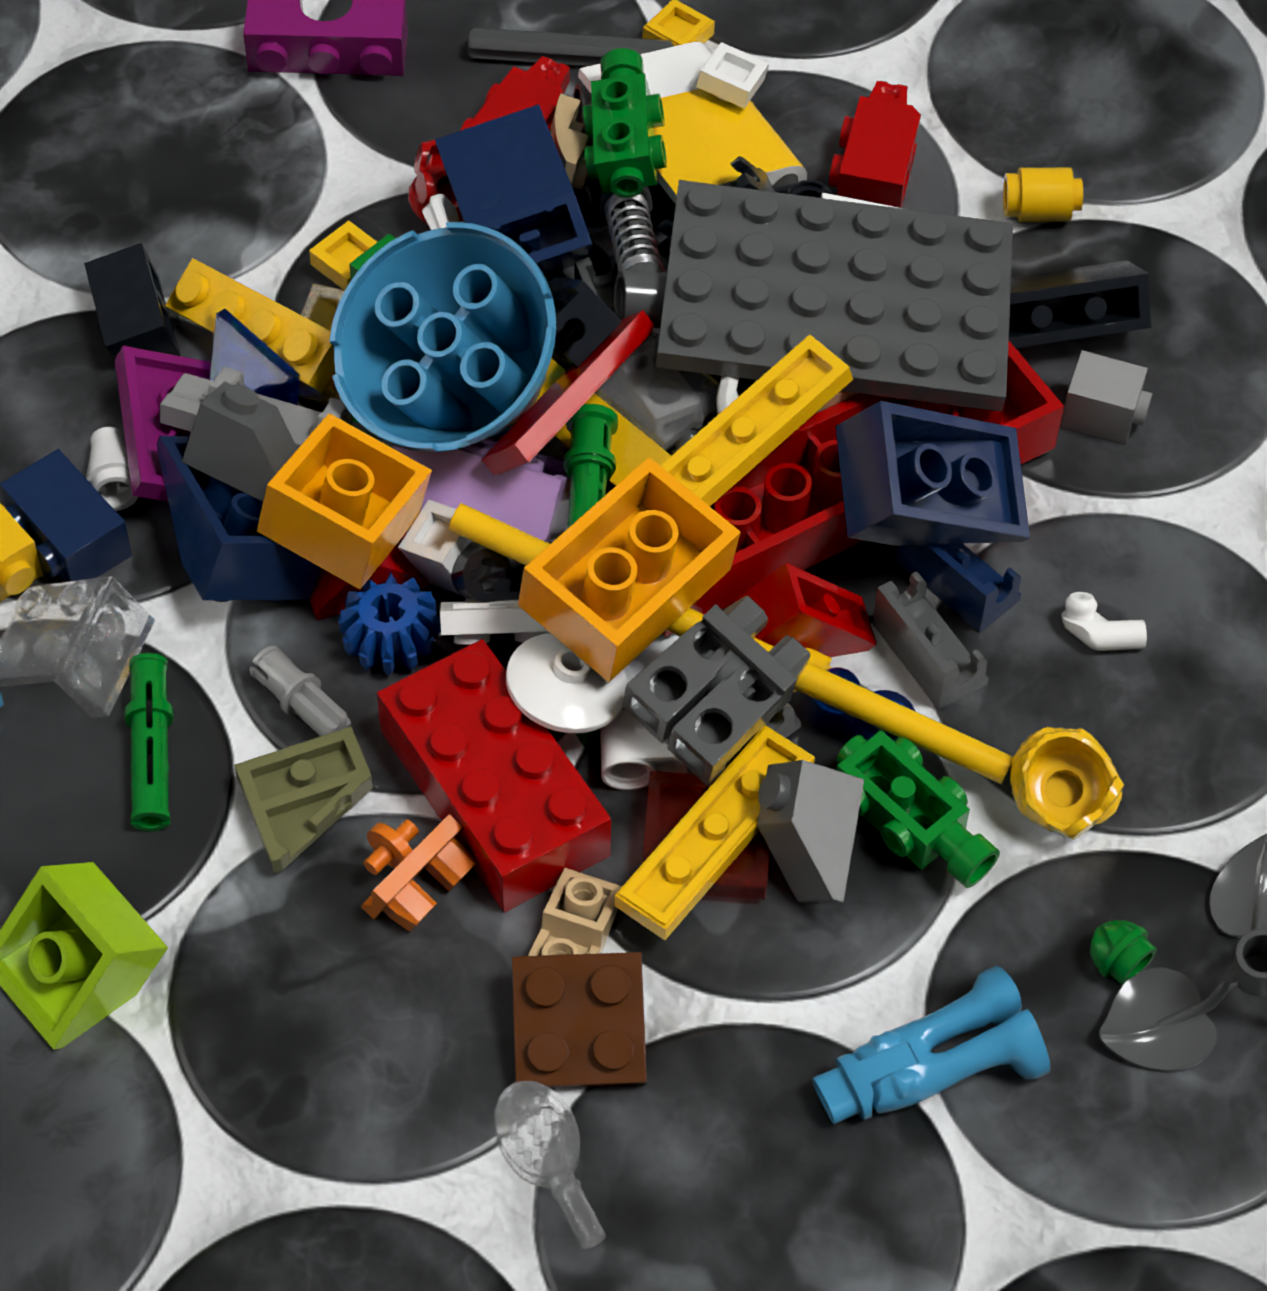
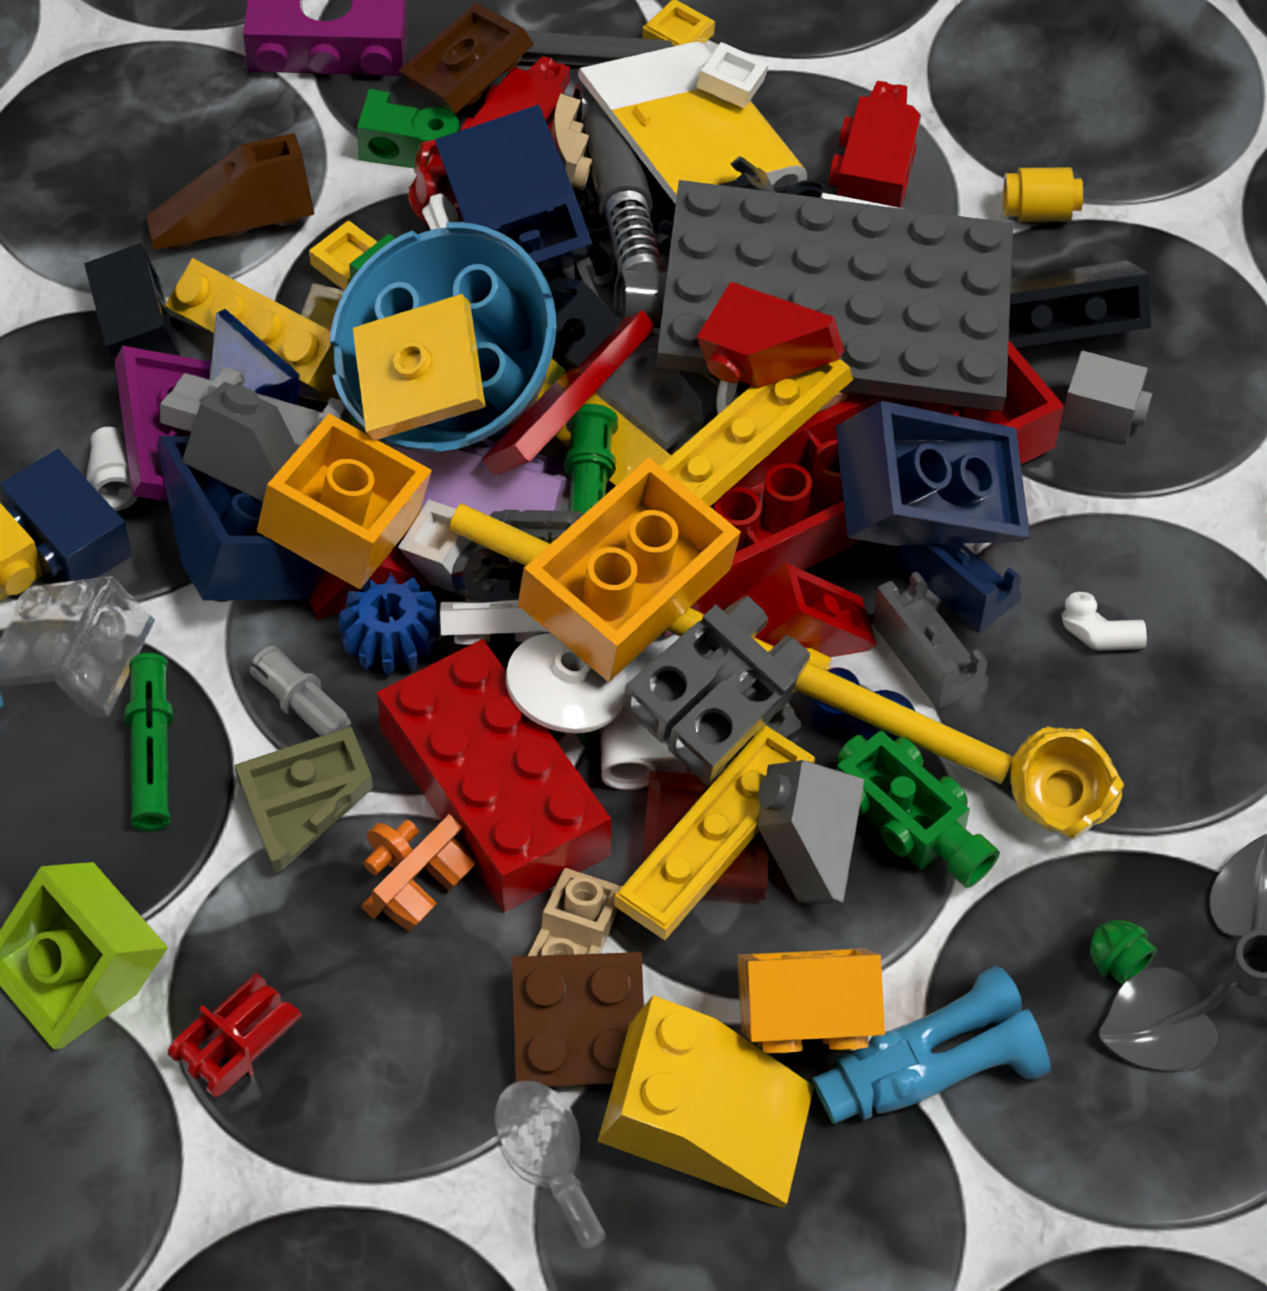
green brick [583,48,667,198] -> none
none -> reddish brown slope [146,133,315,250]
none -> red arm [168,972,302,1097]
none -> yellow plate [353,294,485,441]
none -> green leg [357,89,459,168]
none -> reddish brown plate [398,3,534,114]
none -> dark grey axle [489,509,584,544]
none -> yellow slope [598,995,814,1209]
none -> red slope [696,282,844,388]
none -> light orange brick [737,948,885,1053]

